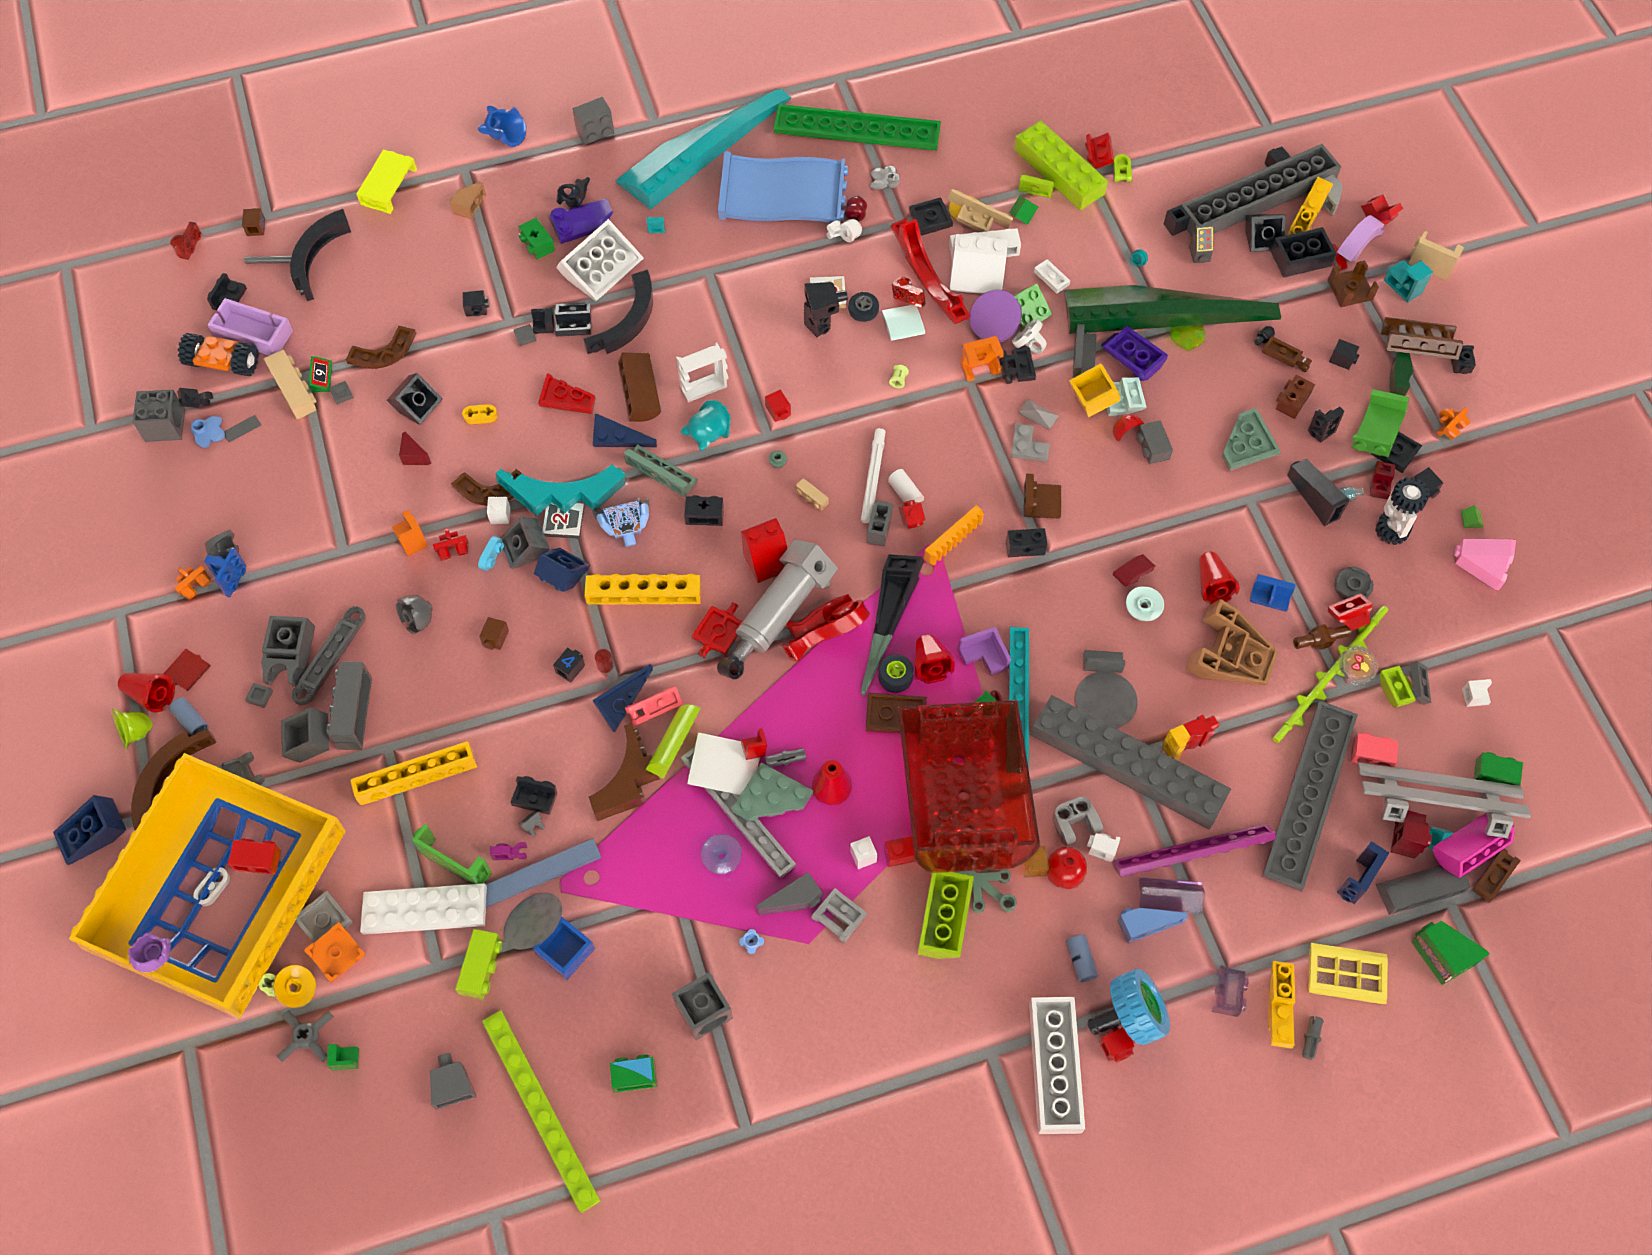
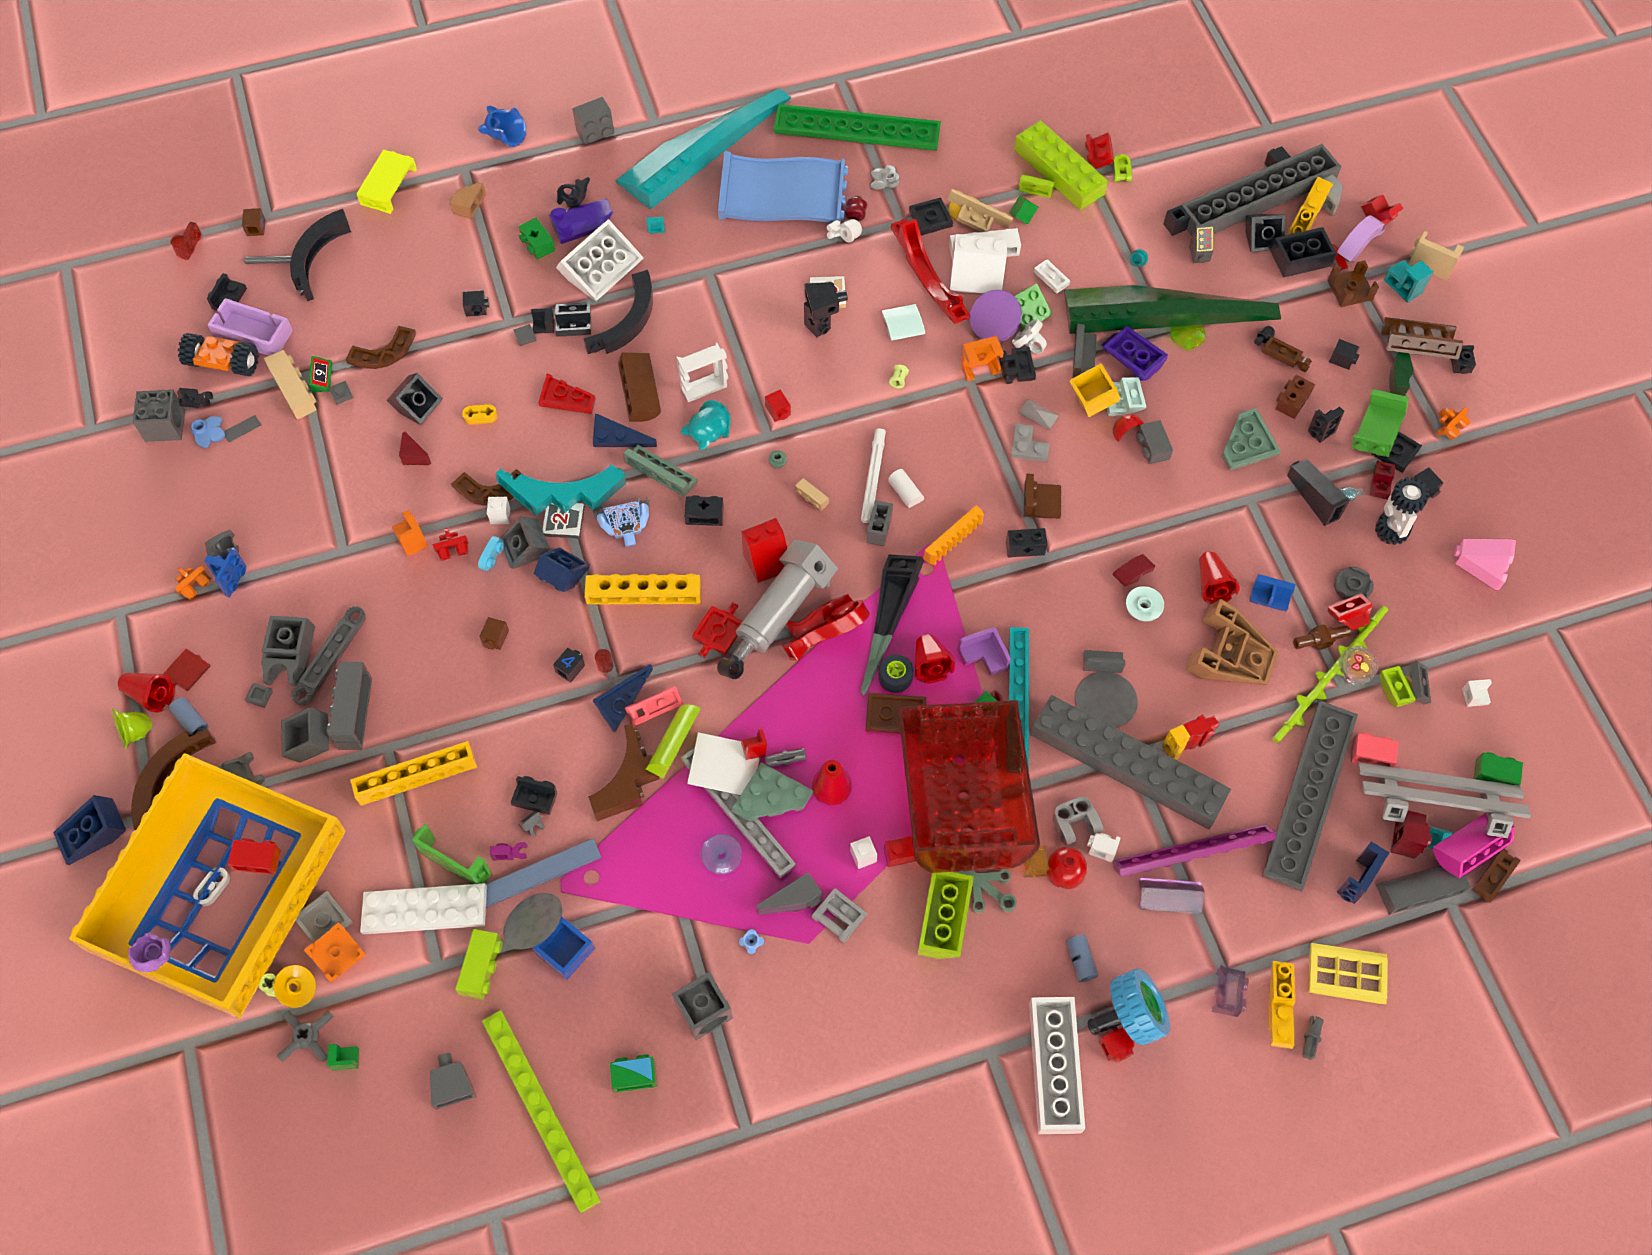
dark grey cylinder [396,595,433,634] -> none
black wheel [848,292,879,322] -> none
clear red plate [892,277,926,308] -> none
red brick [898,500,926,529] -> none
medium blue slope [1118,908,1188,943] -> none
green slope [1412,921,1490,985] -> none
bright green slope [1461,505,1484,528] -> none

